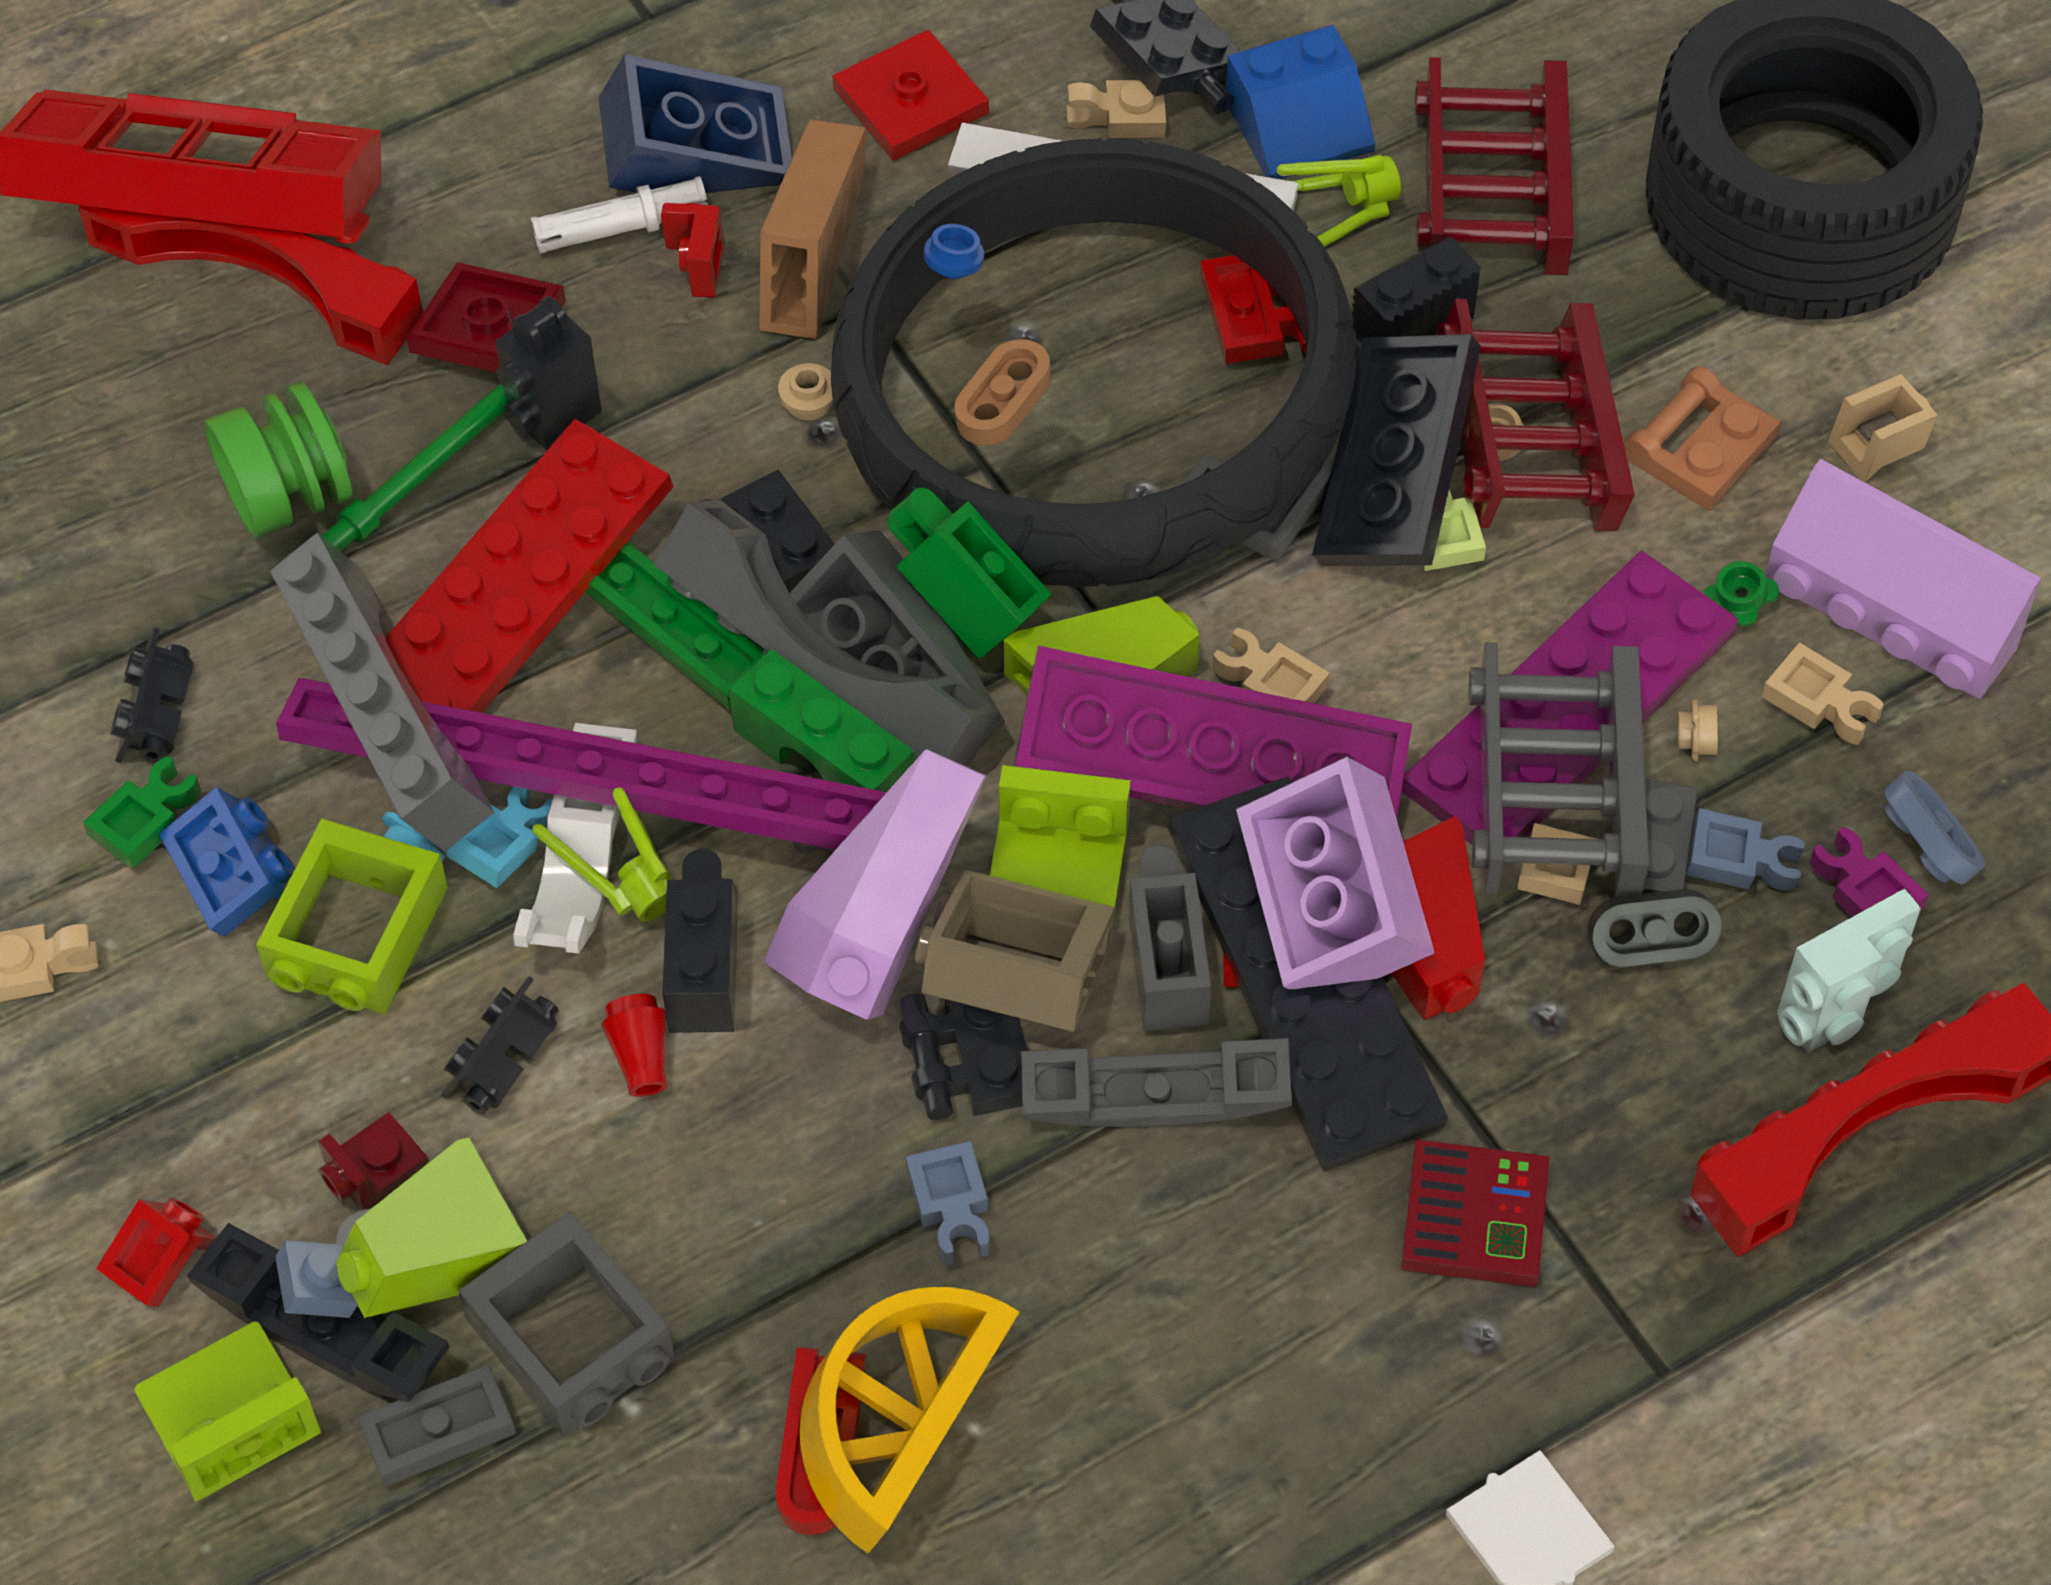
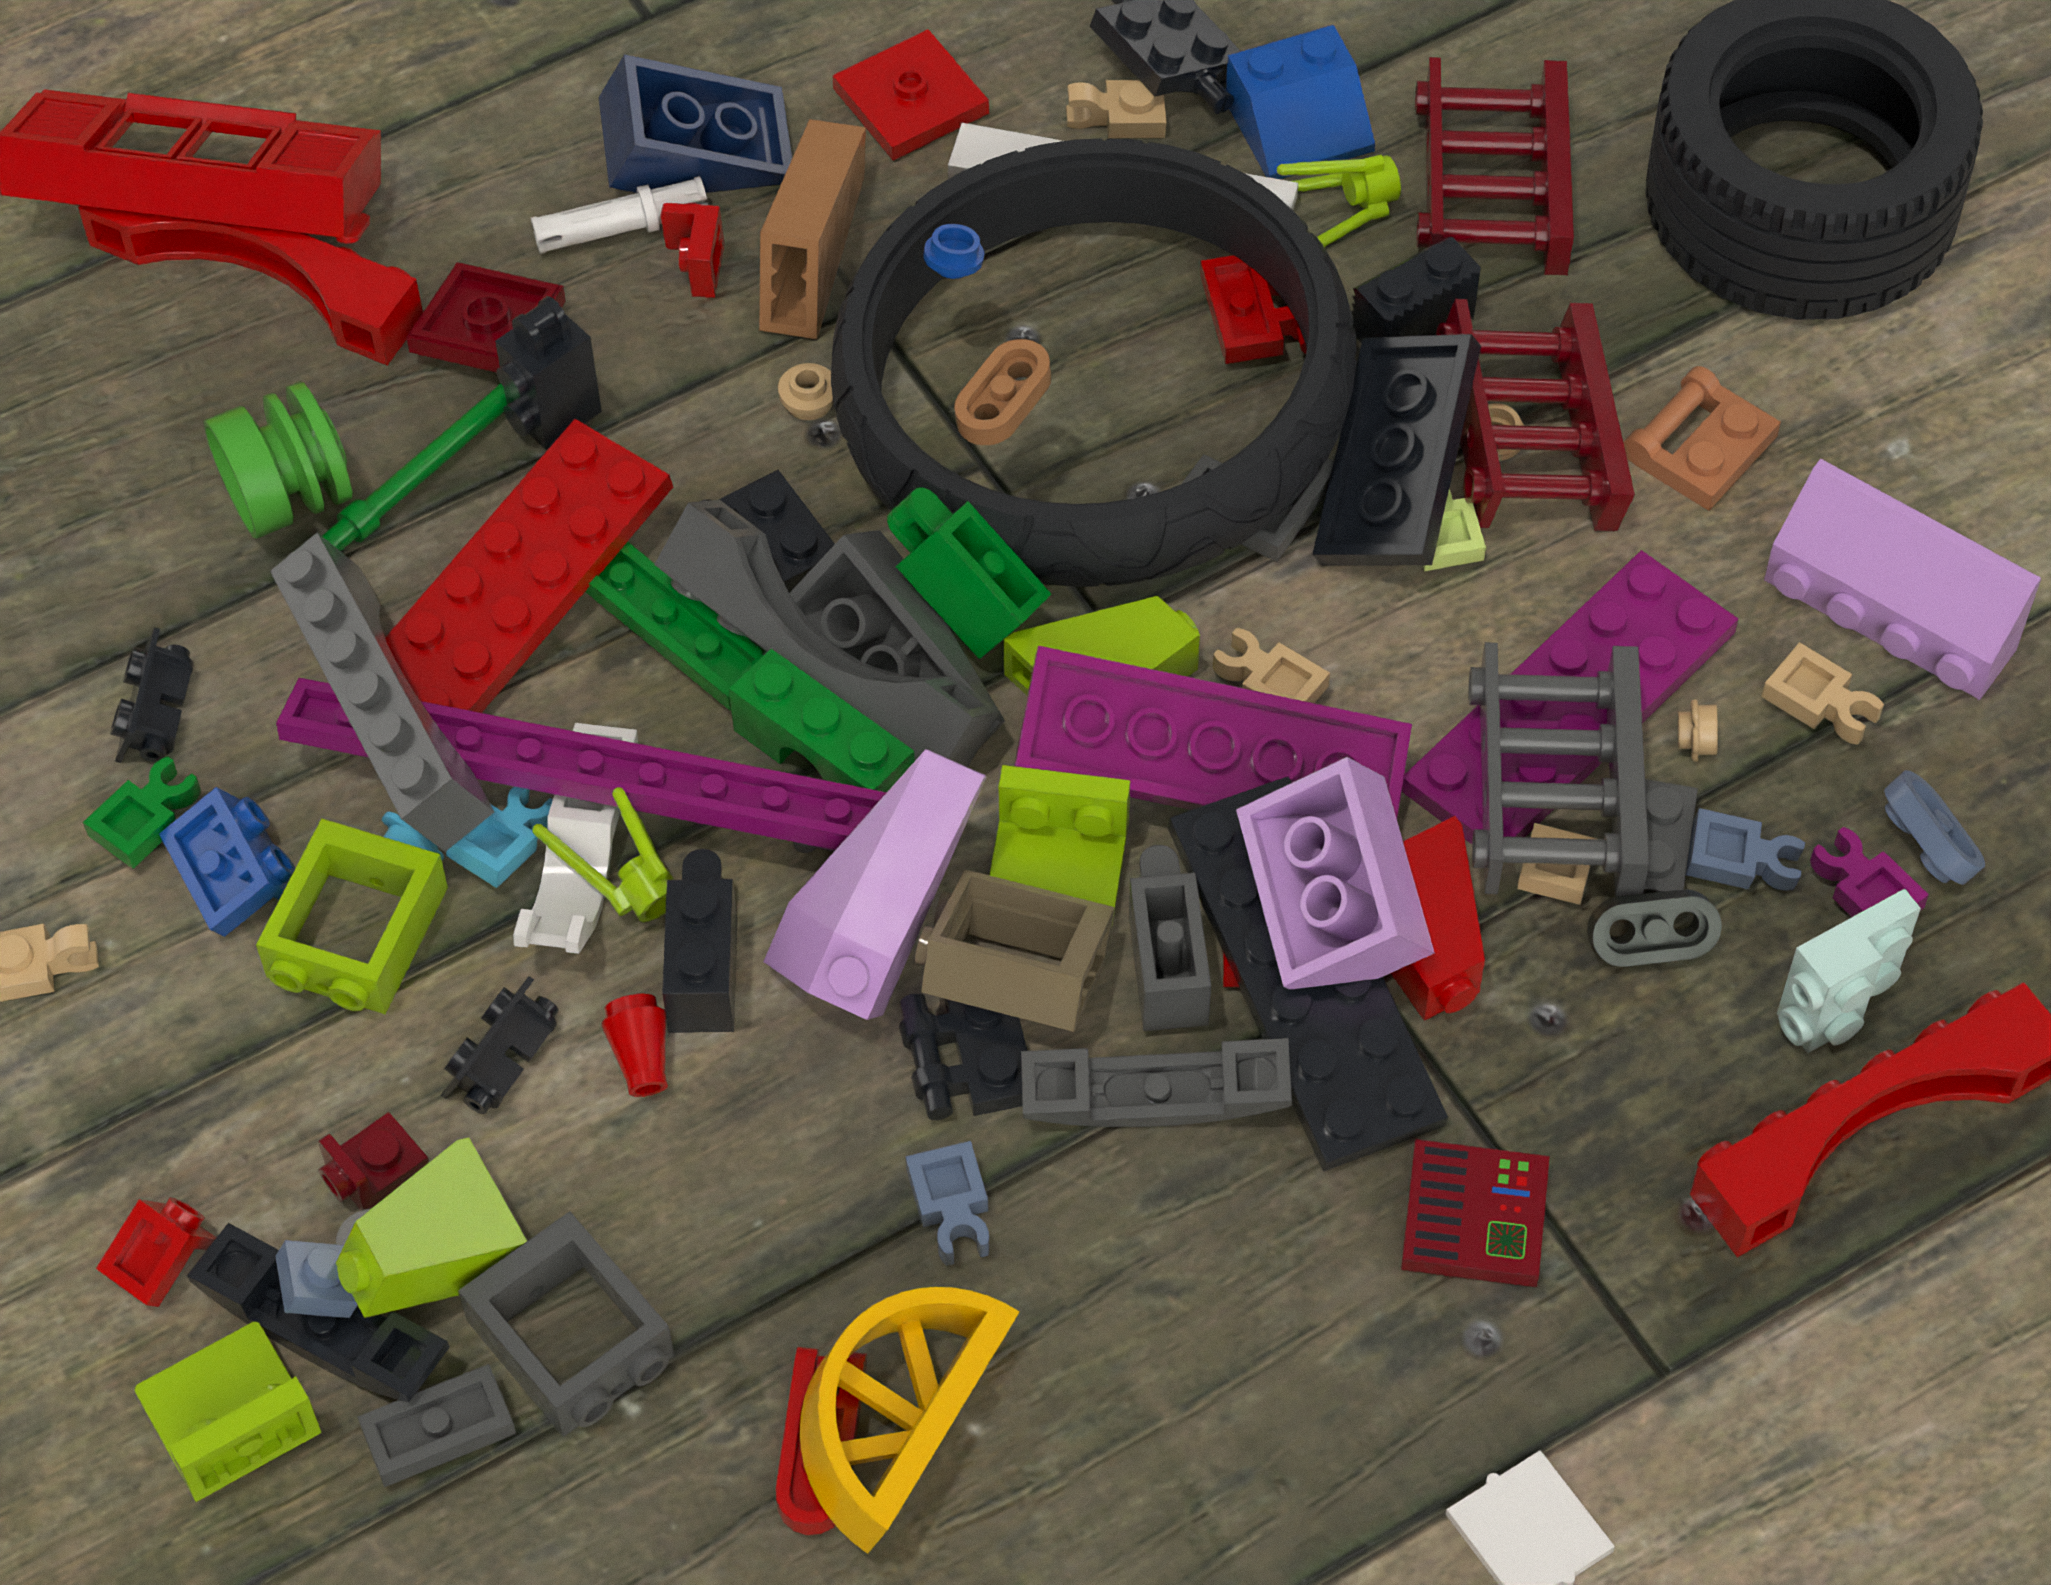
green plate [1704,561,1779,627] -> none
tan window [1827,374,1938,482] -> none

